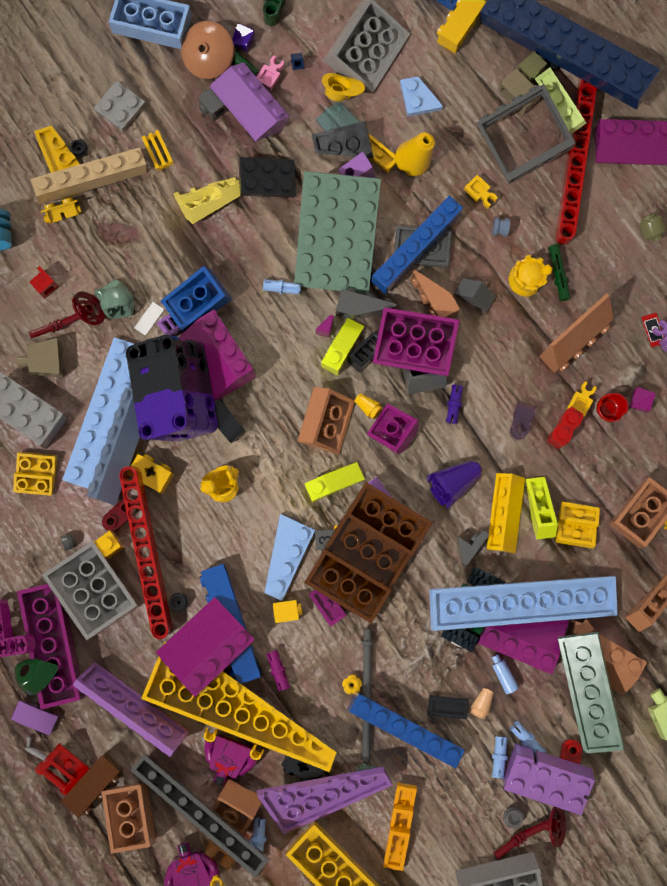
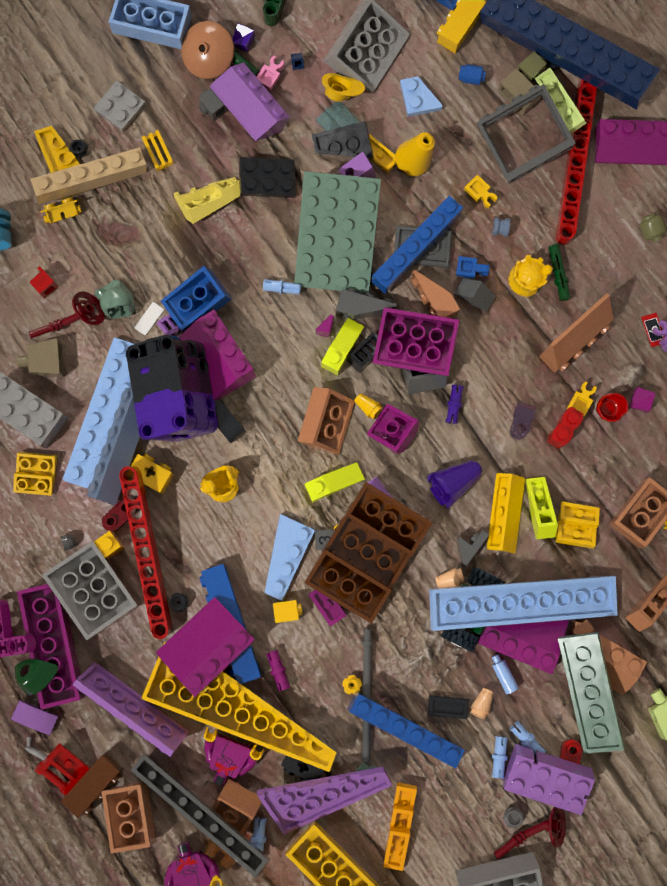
none -> light nougat cone [435,568,465,588]
none -> blue plate [456,256,490,279]
none -> blue brick [458,64,486,85]

